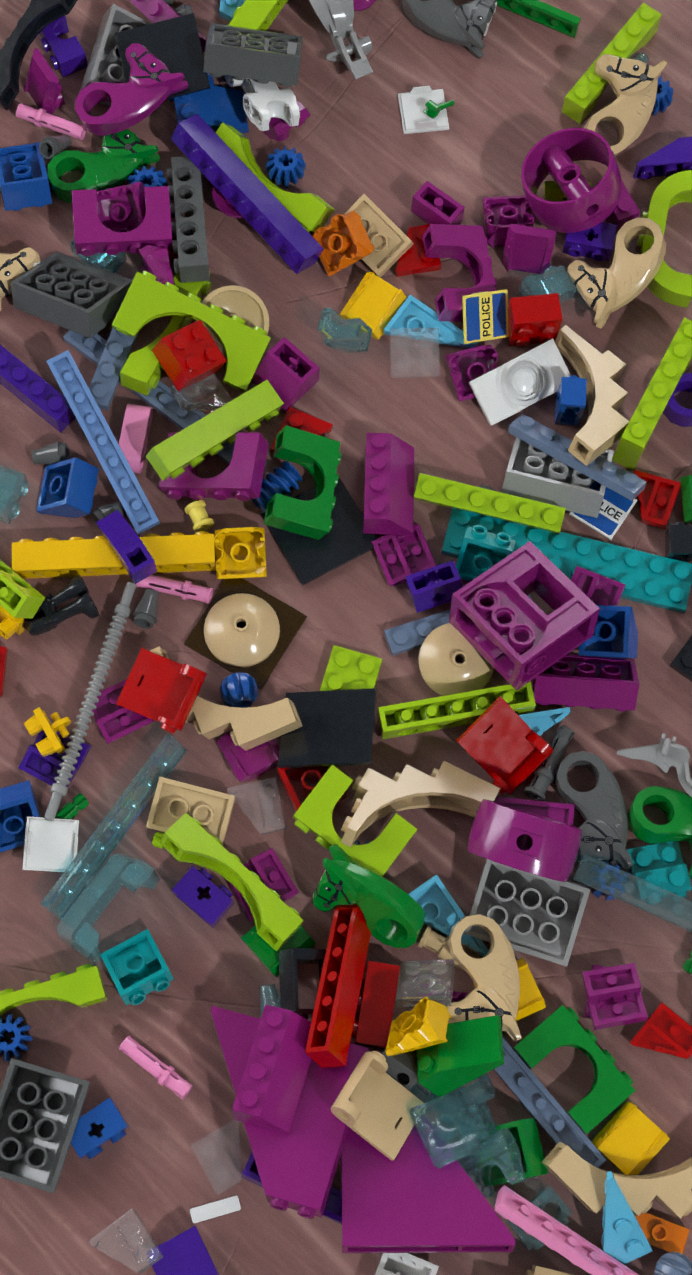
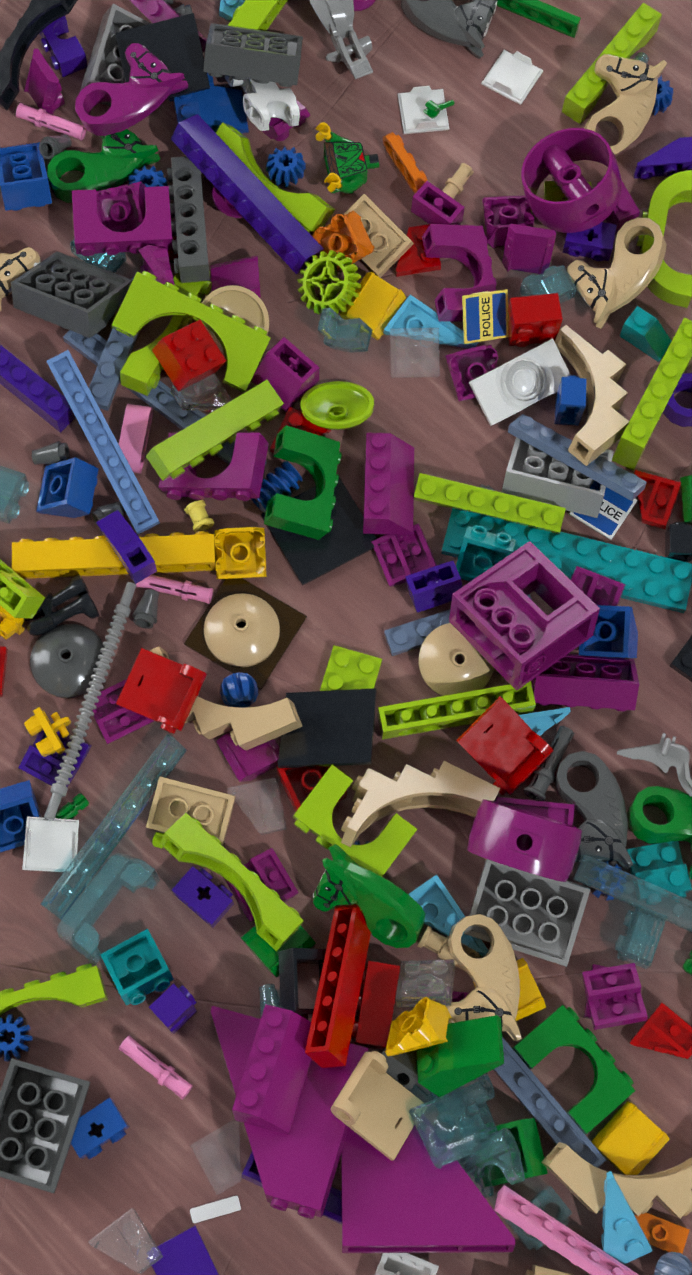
none -> dark grey dish [30,624,104,698]
none -> dark purple arch [149,983,197,1034]
none -> magenta slope [211,255,261,299]
none -> lime gear [297,250,361,317]
none -> lime dish [301,381,374,430]
none -> torso [315,122,379,194]
none -> orange plate [383,132,427,193]
none -> tan pin [442,163,473,199]
none -> white piece [481,50,543,105]
none -> clear light blue brick [615,905,667,969]
none -> teal slope [619,306,672,362]

